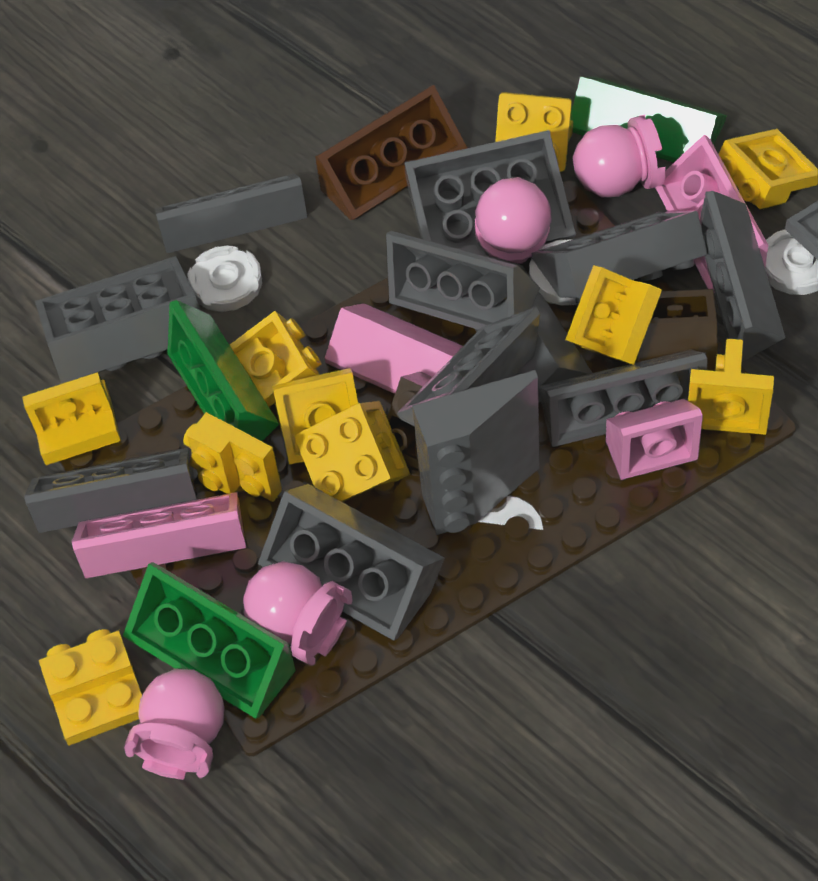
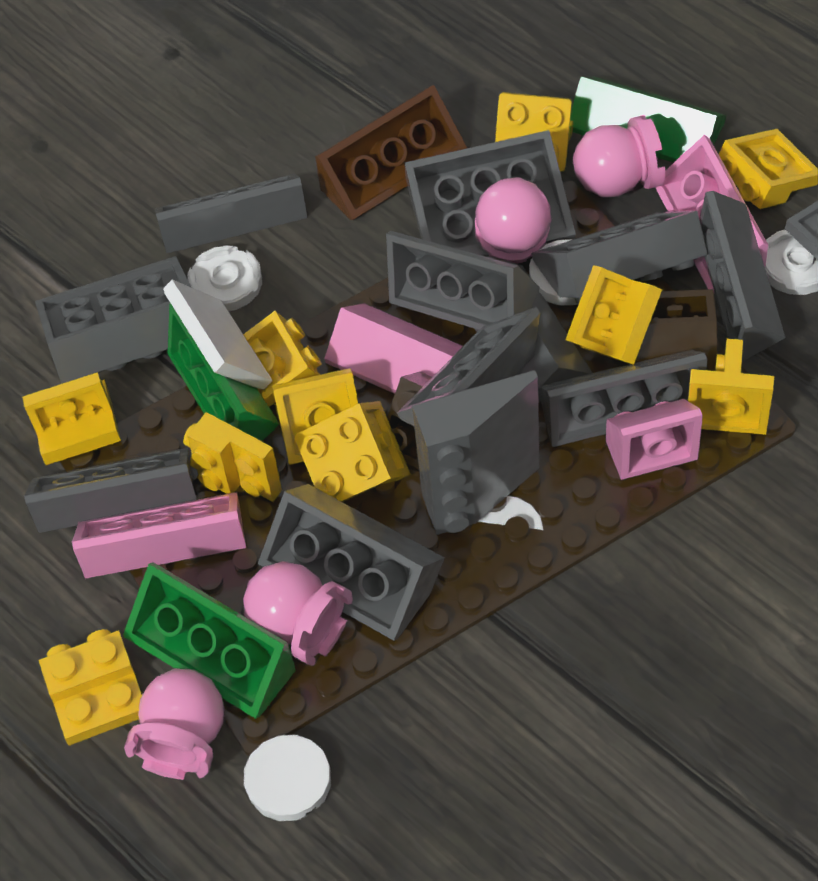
none -> white tile [163,280,273,390]
none -> white tile [244,735,331,821]

